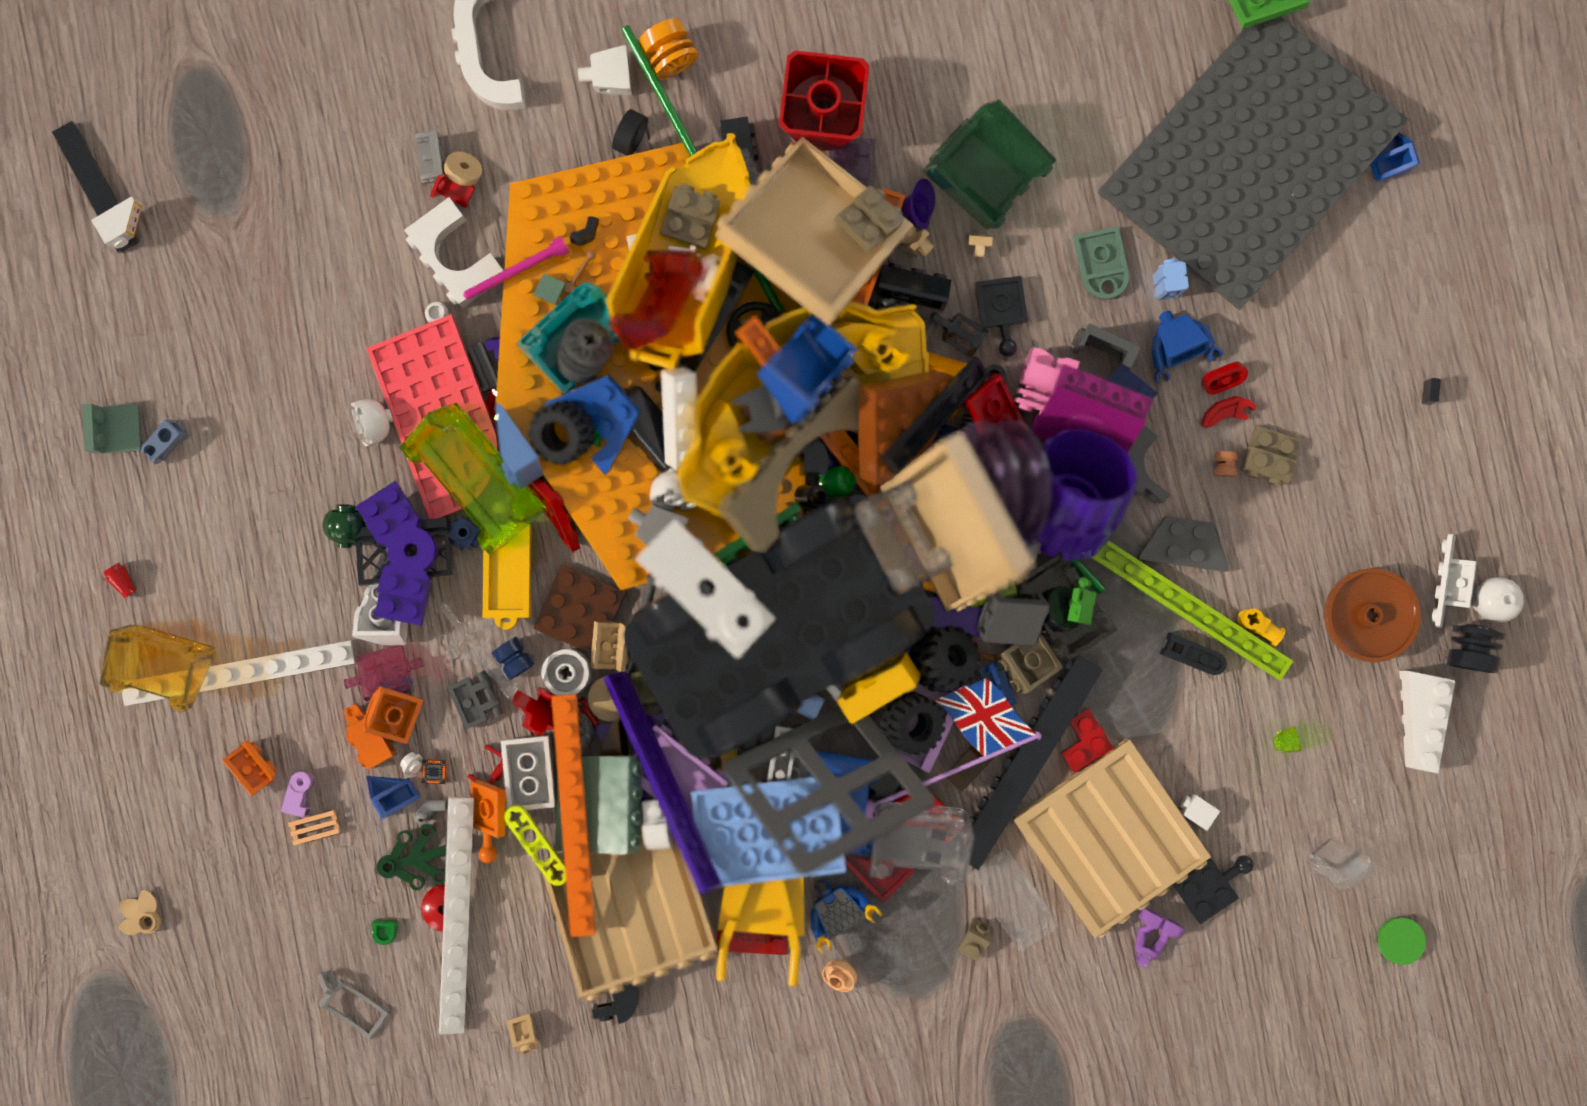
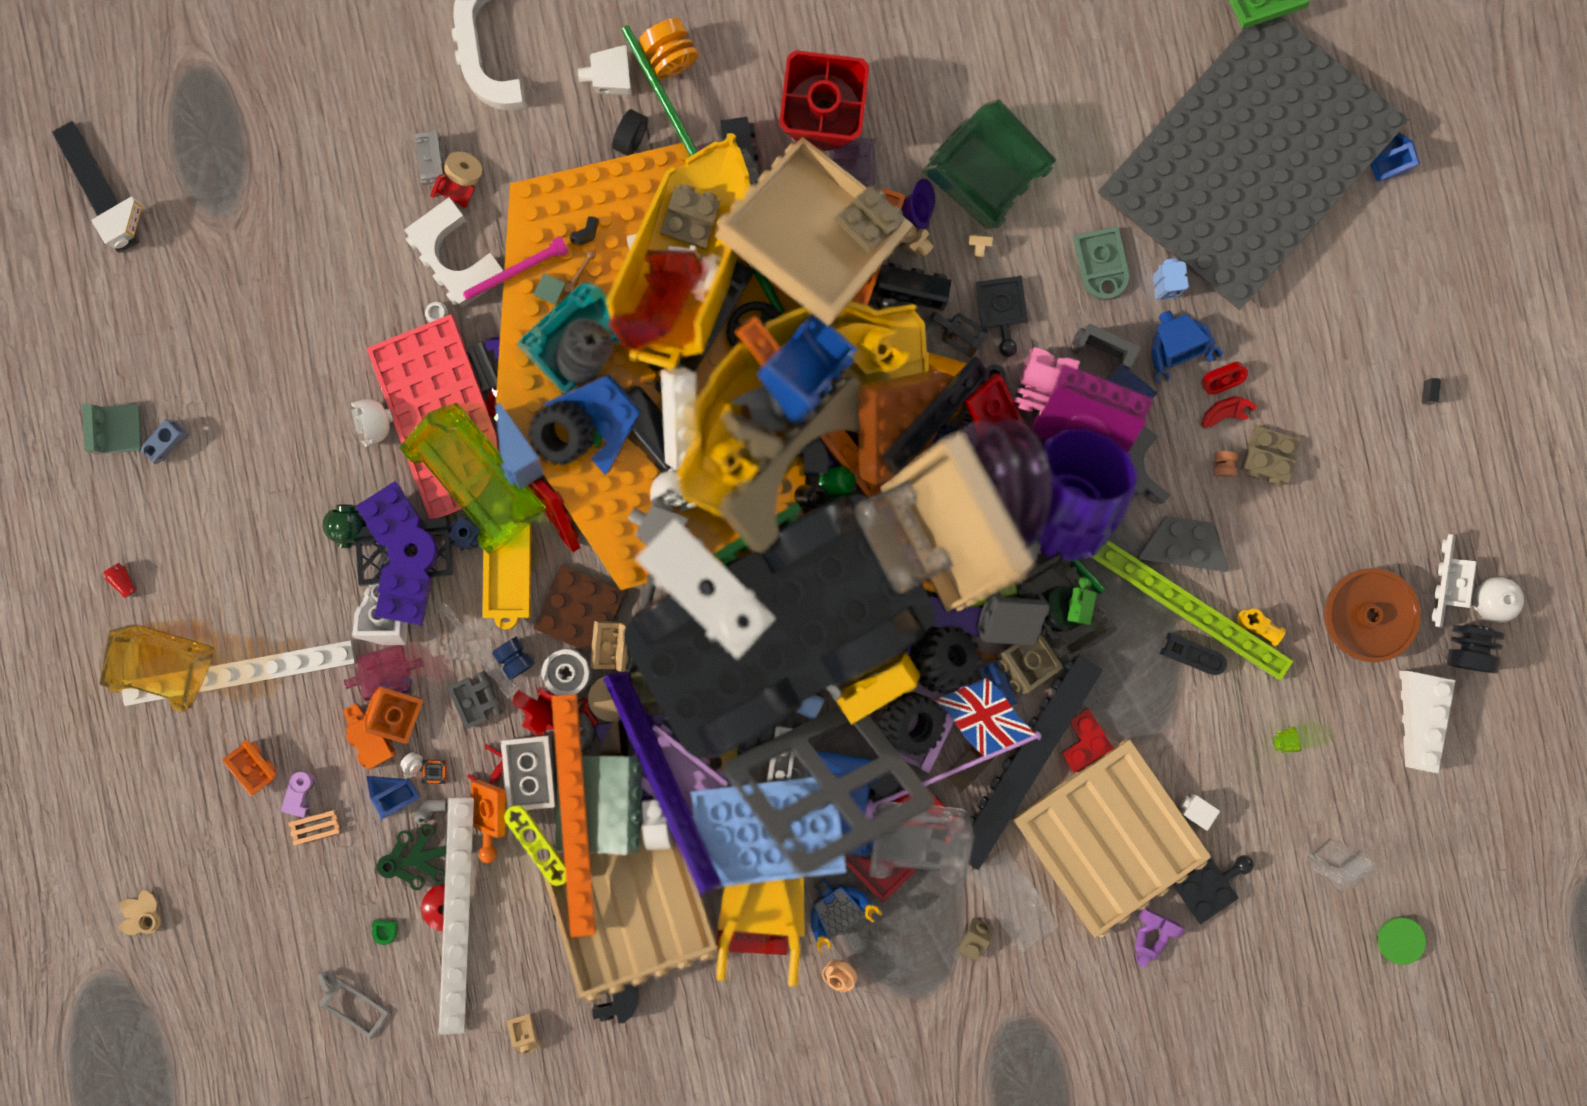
none -> dark tan plate [721,410,782,459]

